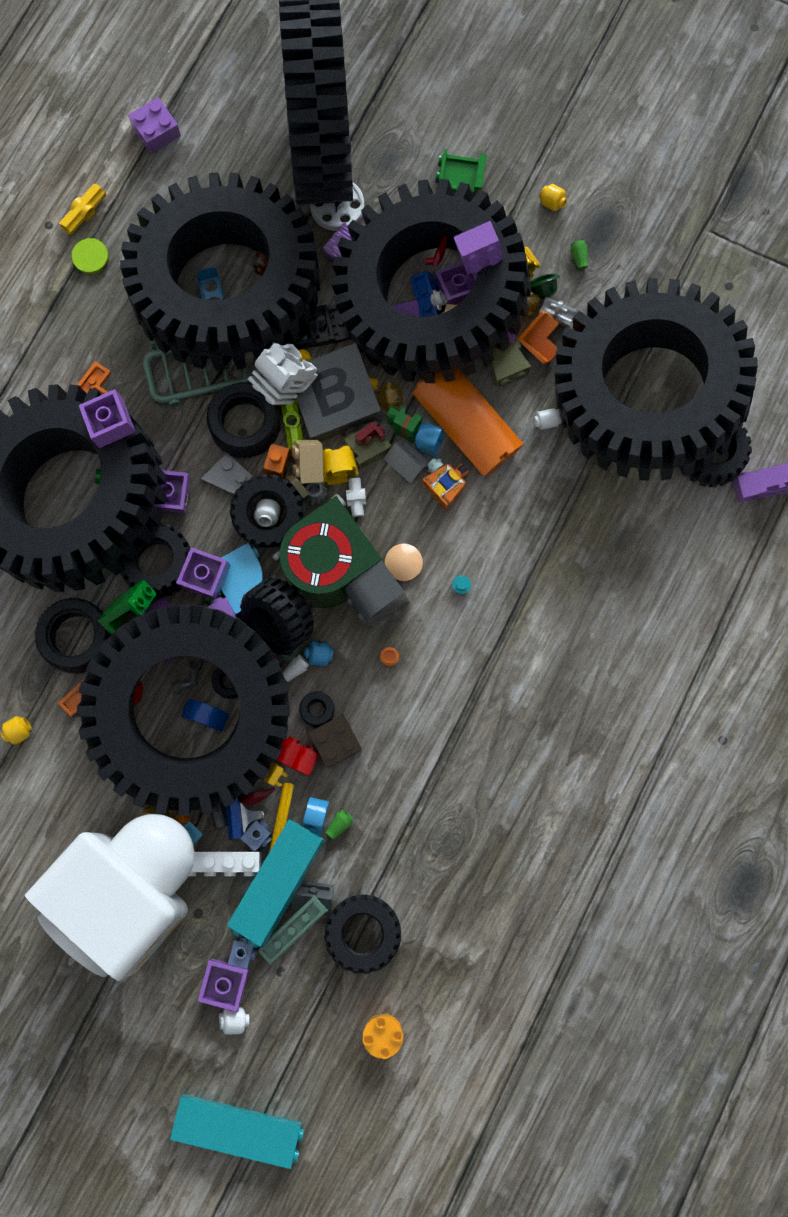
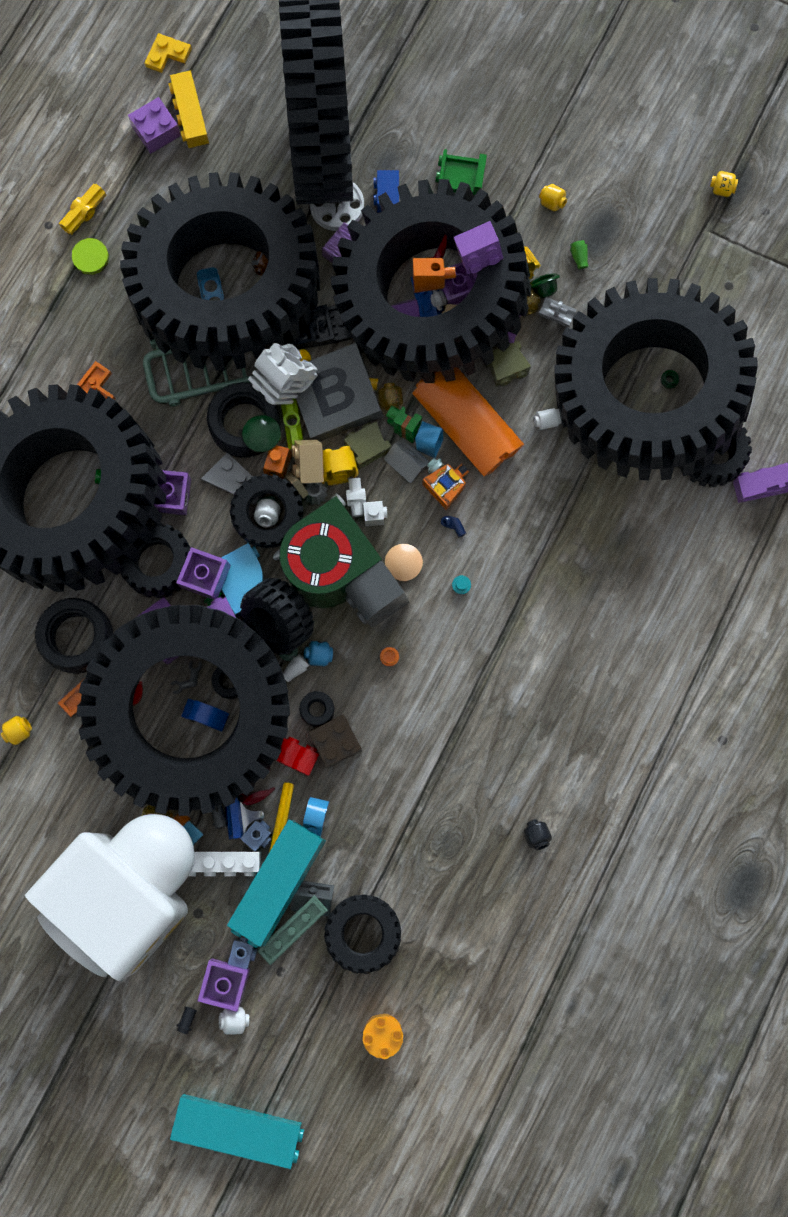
medium lavender brick [79,389,136,448] -> none
green panel [98,580,156,635] -> none
yellow tile [261,763,287,786] -> none
bright green cone [326,809,354,839] -> none
dark red bracket [355,421,385,446] -> none
orange panel [517,311,560,365] -> none
none -> yellow plate [145,33,192,73]
none -> yellow brick [168,70,209,148]
none -> black pin [176,1006,197,1034]
none -> dark green dish [242,415,281,453]
none -> white brick [363,501,387,527]
none -> blue brick [374,170,399,213]
none -> orange torso [413,258,456,293]
none -> dark blue arm [441,515,467,538]
none -> black head [523,819,552,851]
none -> dark green plate [660,370,679,389]
none -> yellow head [710,171,738,197]

